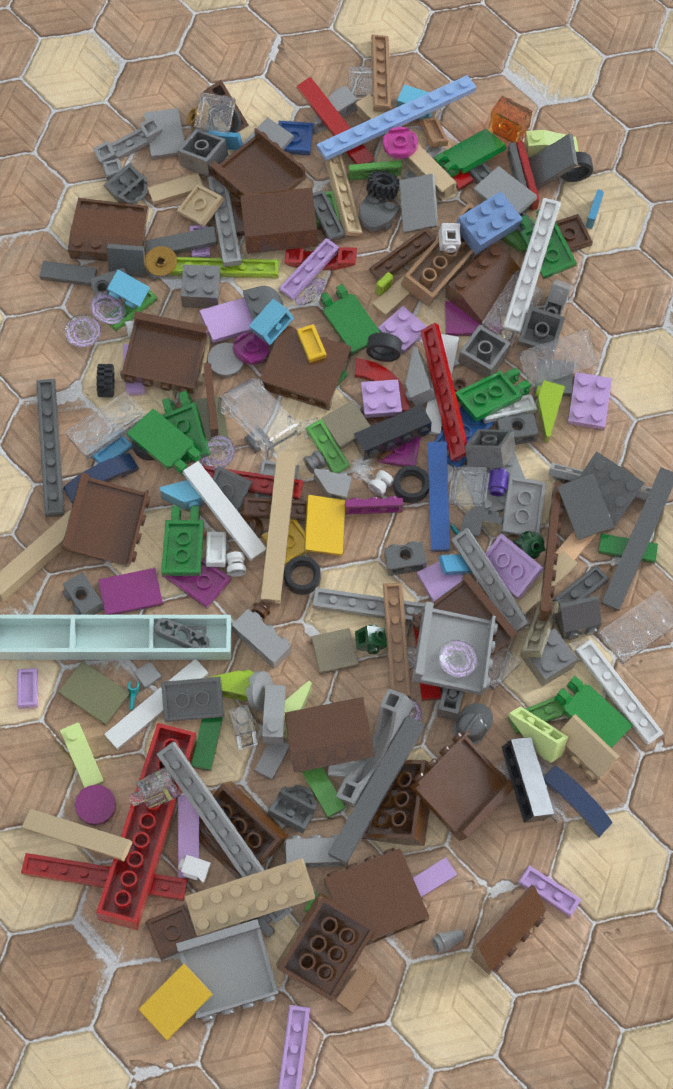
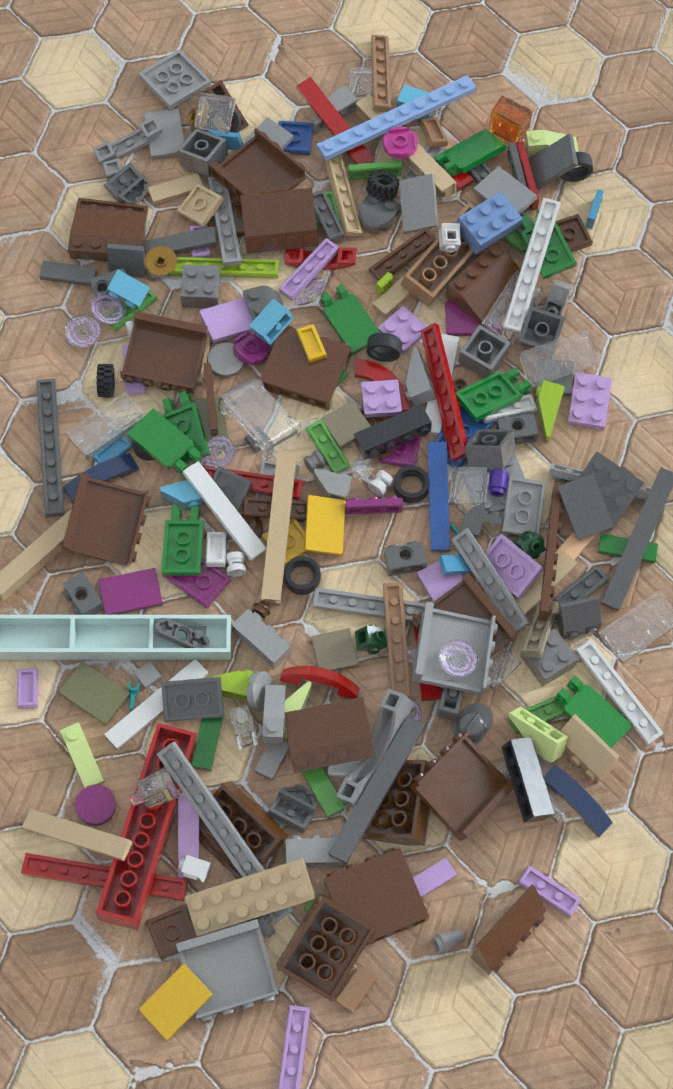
none -> light grey plate [138,49,211,110]
none -> red slope [280,666,360,699]

